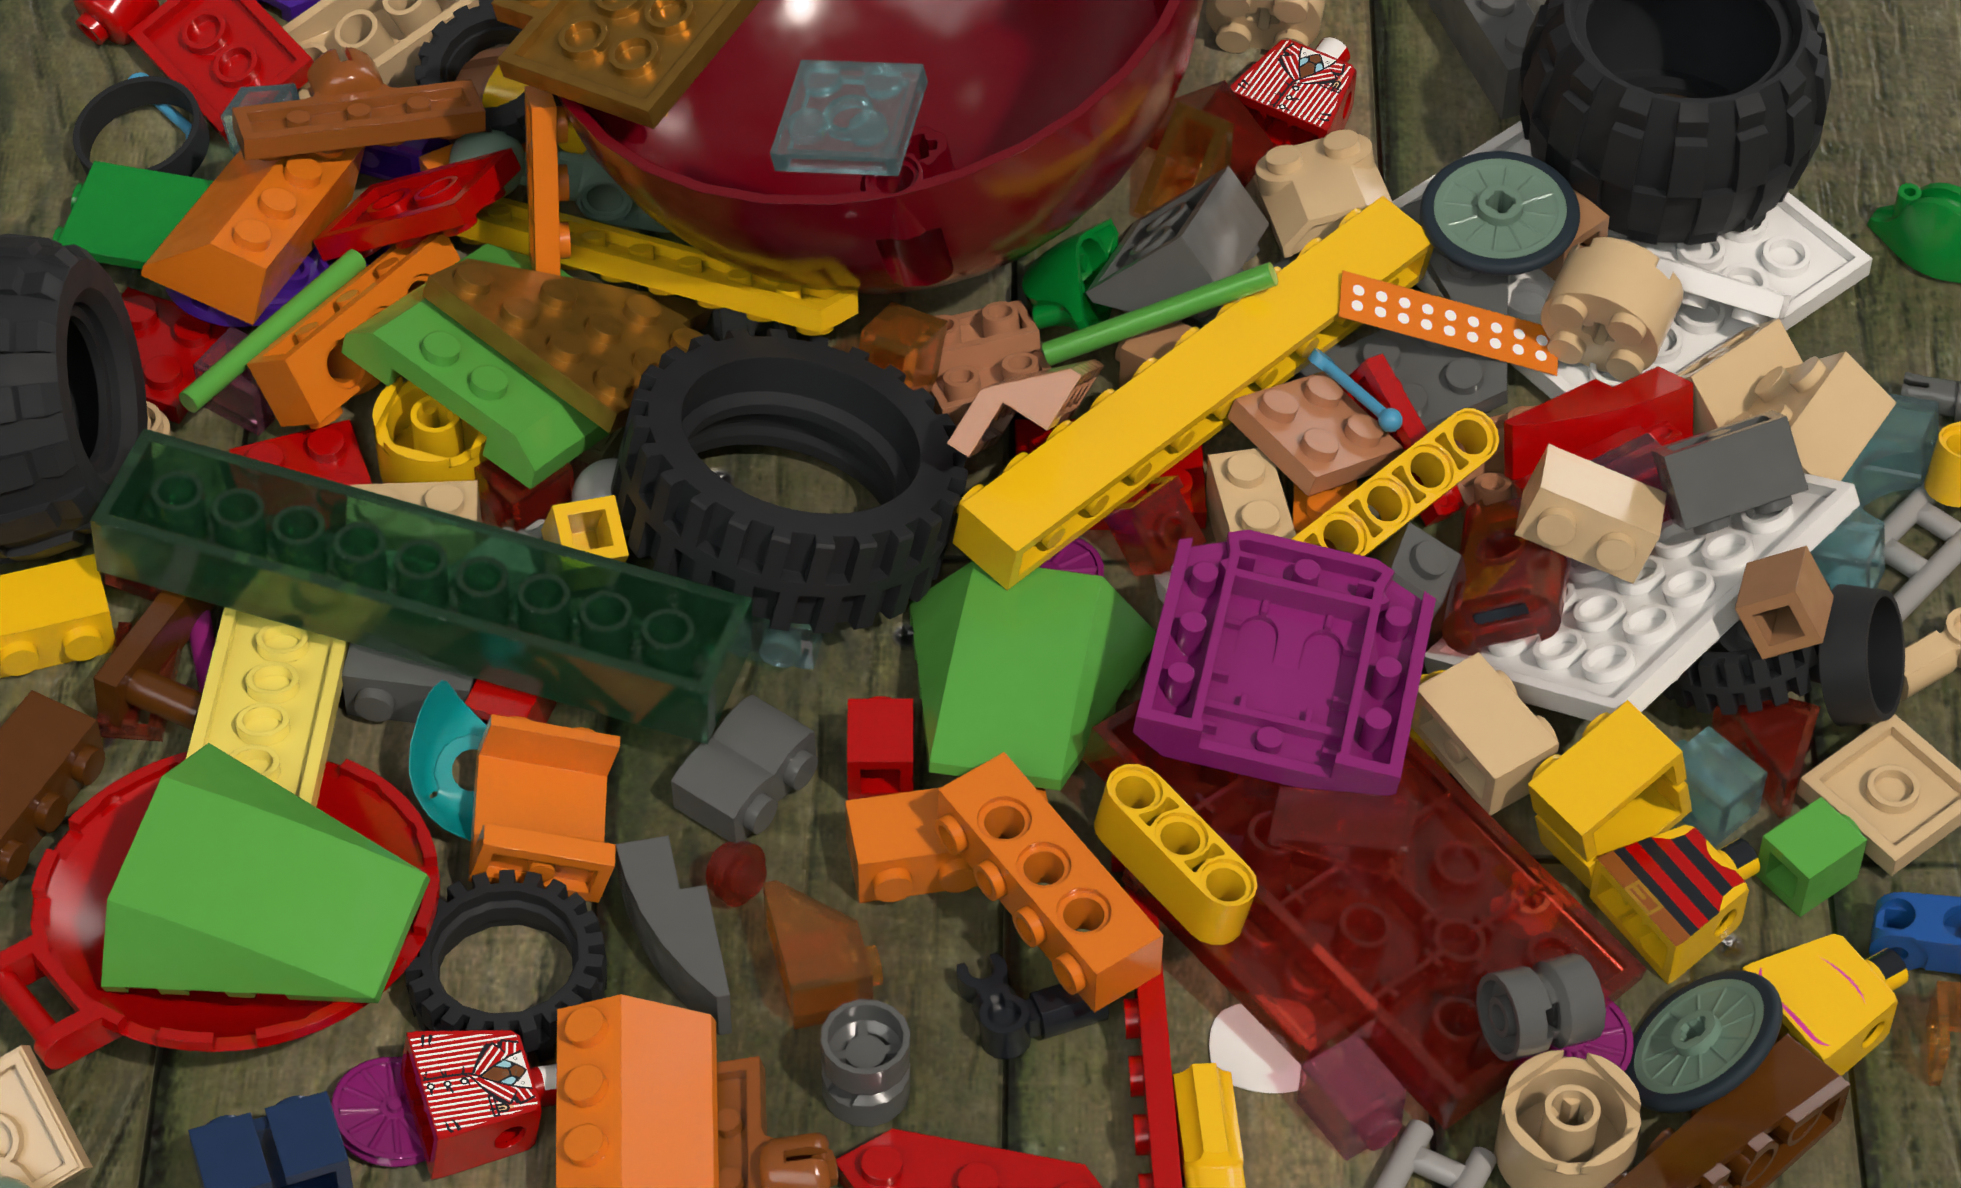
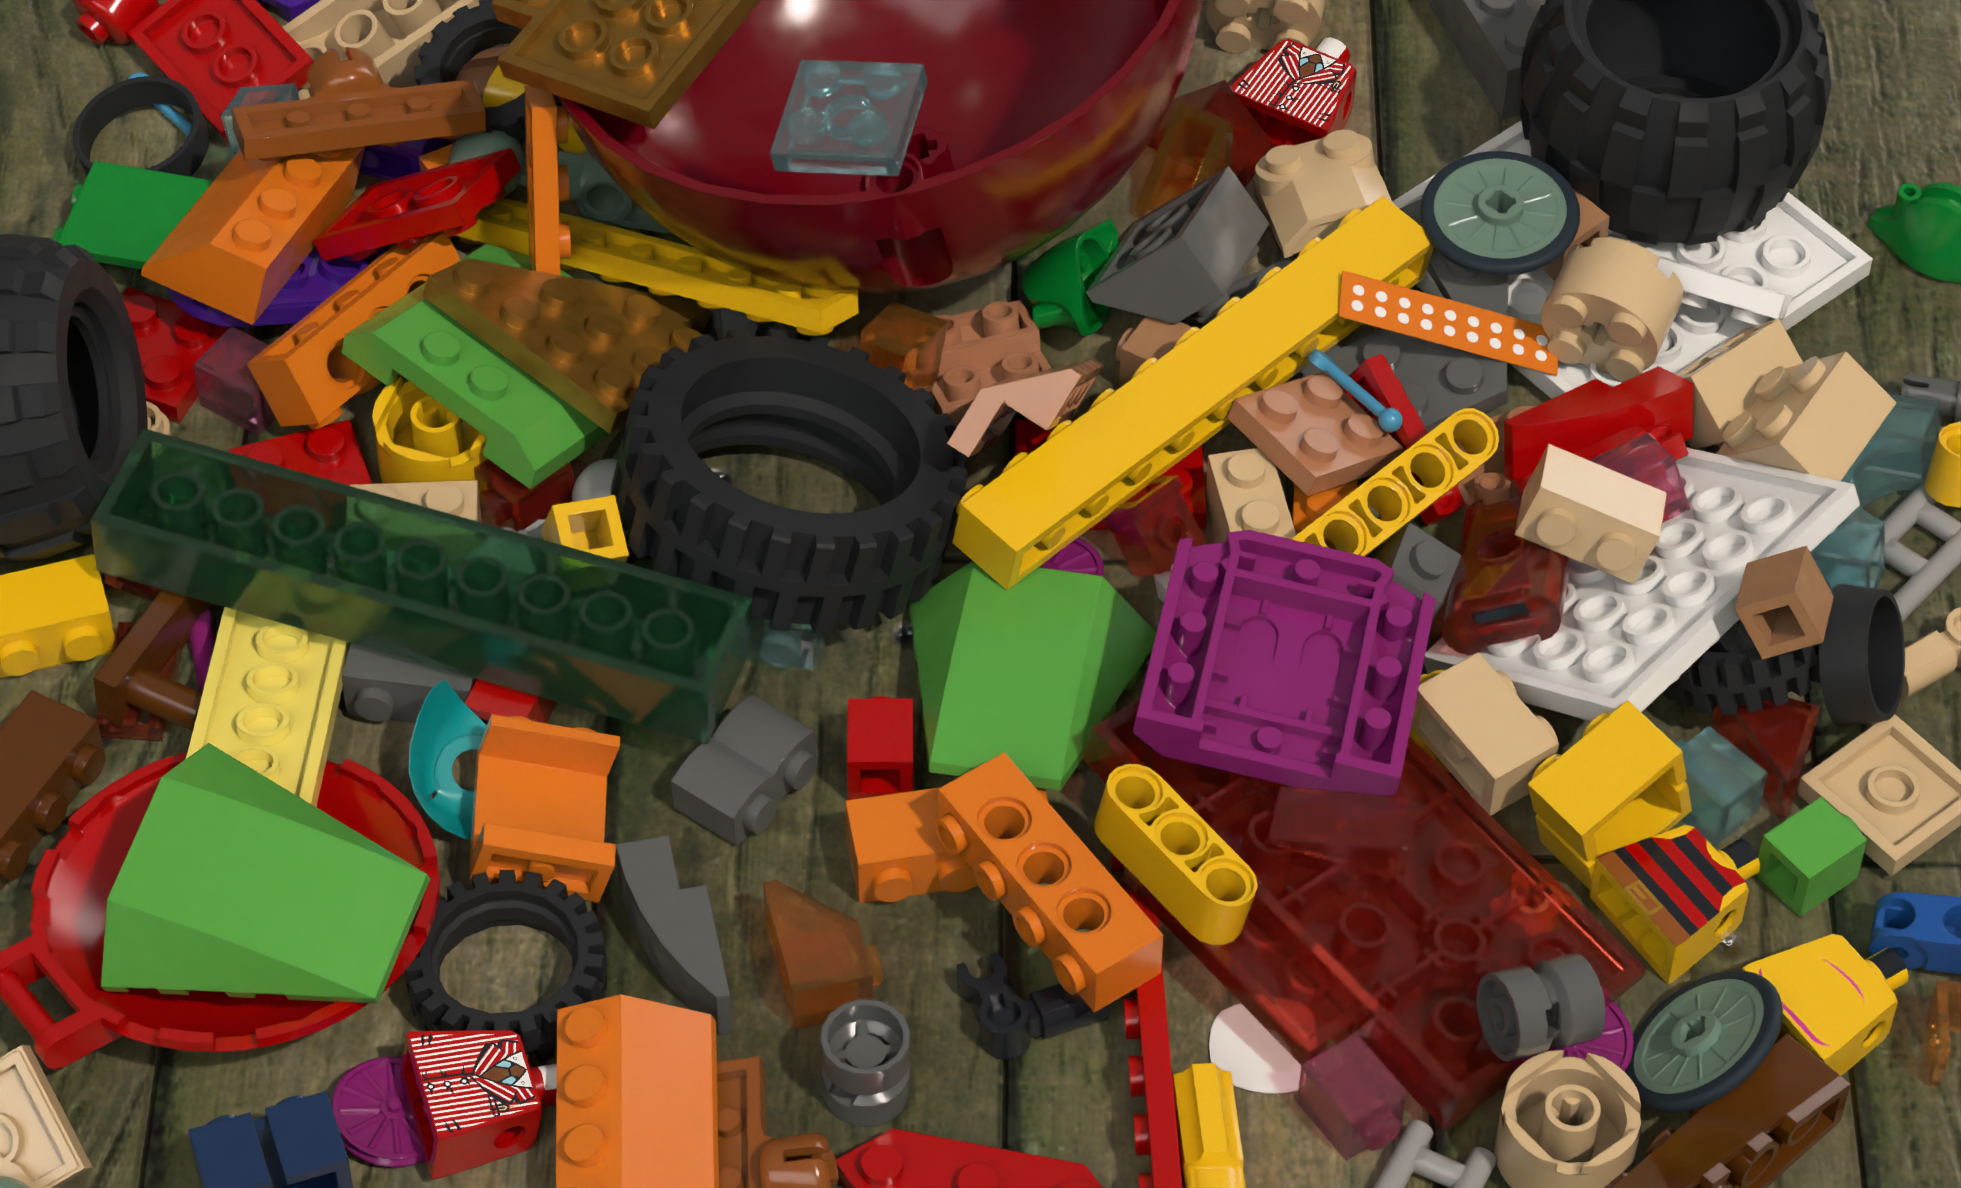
bright green bar [179,249,366,413] -> none
clear red plate [706,841,767,907] -> none
bright green bar [1042,262,1278,366] -> none
dark grey brick [1651,410,1809,535] -> none

